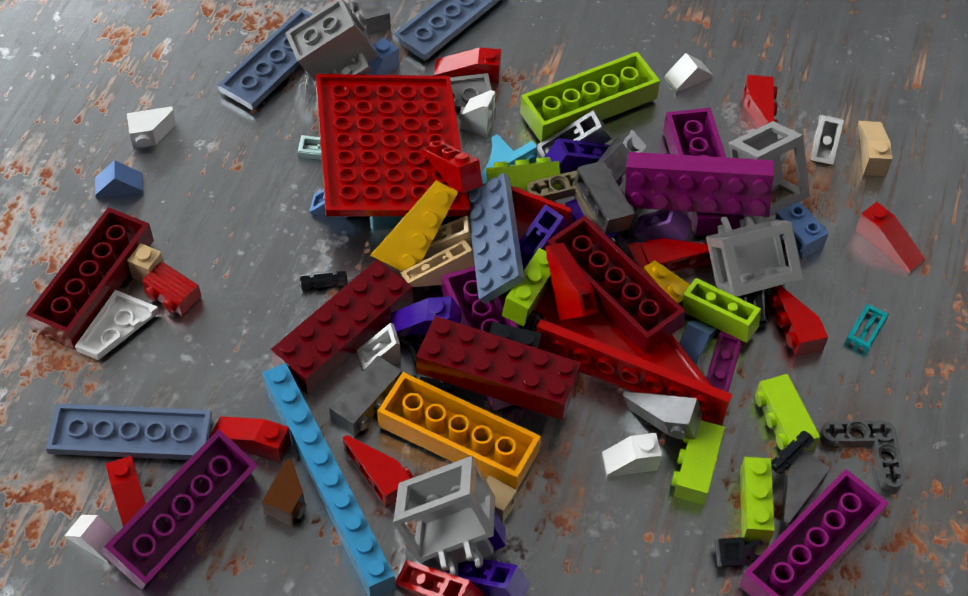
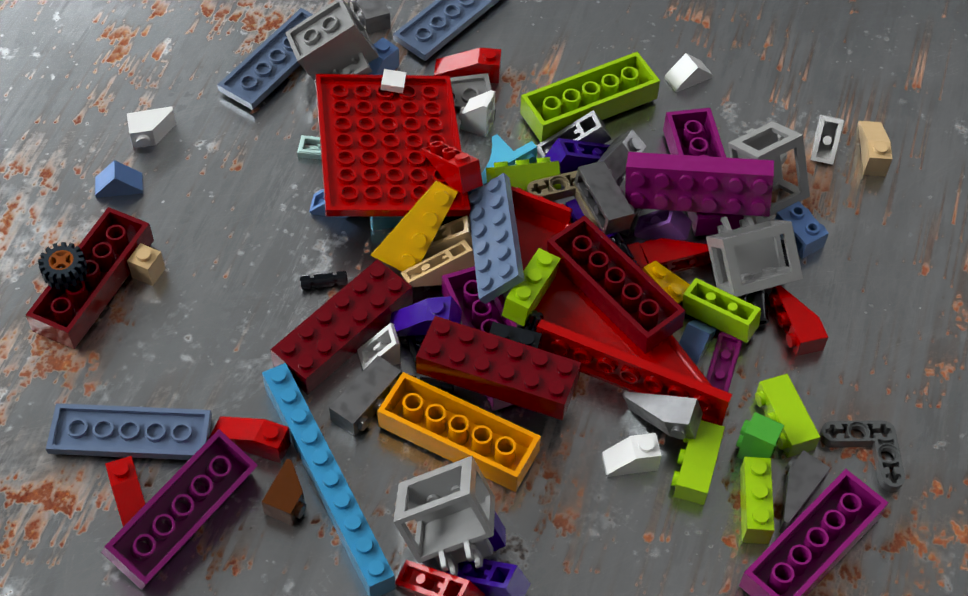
white slope [65,515,117,564] -> none
white wing [75,290,159,360] -> none
red brick [142,262,201,316] -> none
red slope [343,435,414,508] -> none
tan brick [486,475,517,523] -> none
dark purple slope [519,204,571,271] -> none
red slope [545,243,598,320] -> none
black plate [715,537,763,567] -> none
red slope [744,74,778,128] -> none
black axle [771,431,814,475] -> none
teal tile [845,304,889,353] -> none
red slope [855,201,925,274] -> none
none -> black wheel [38,242,88,290]
none -> white tile [381,69,406,93]
none -> bright green brick [736,412,784,460]

